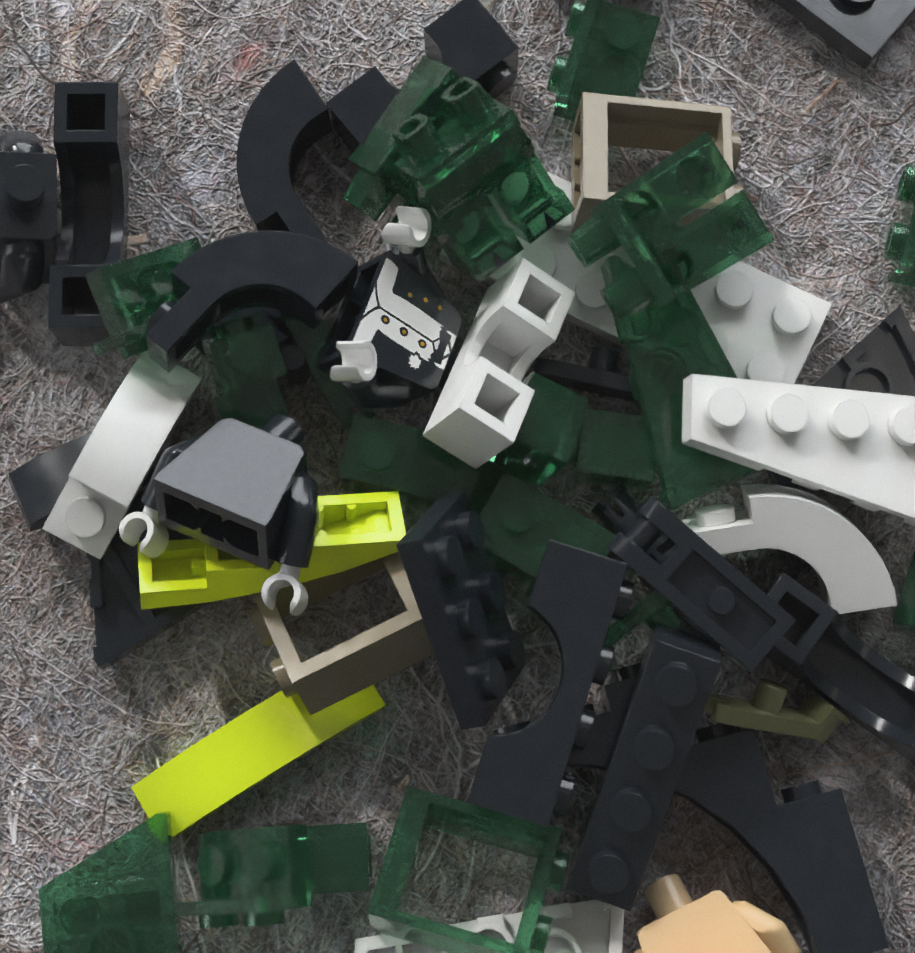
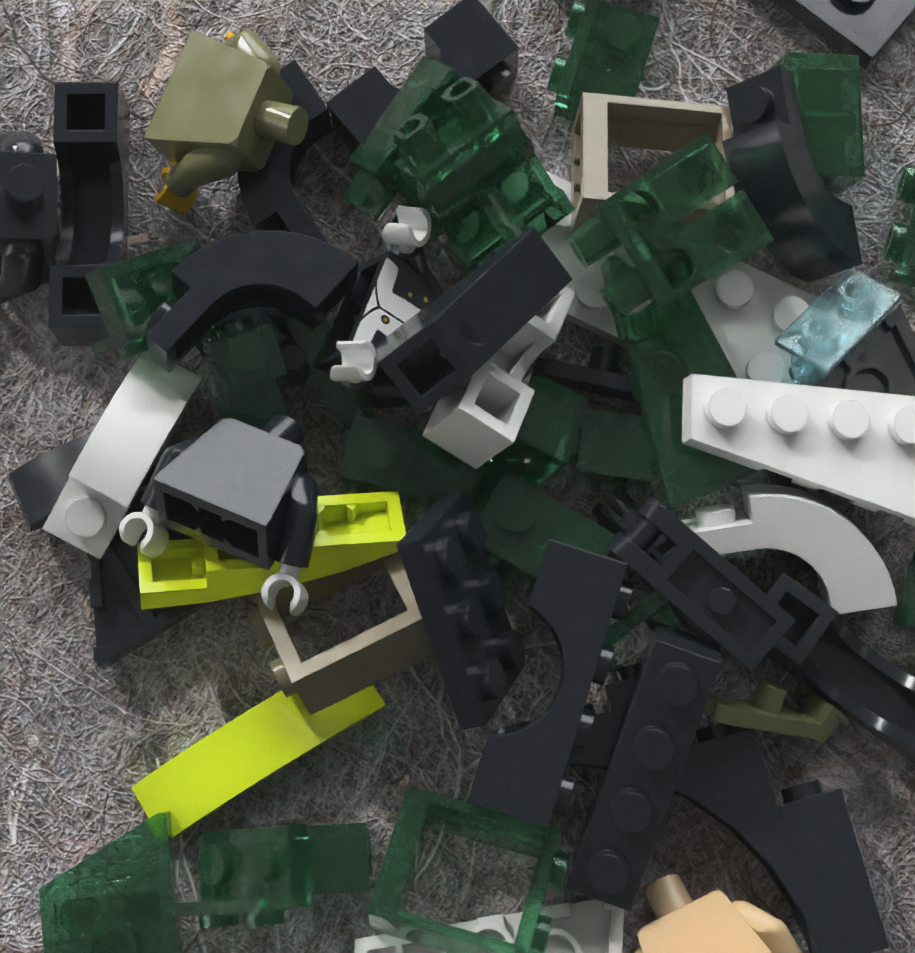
none -> olive torso [144,30,309,214]
none -> black slope [375,226,573,415]
none -> black arch [722,65,863,283]
none -> clear green brick [769,52,865,194]
none -> clear light blue hinge [774,268,902,385]

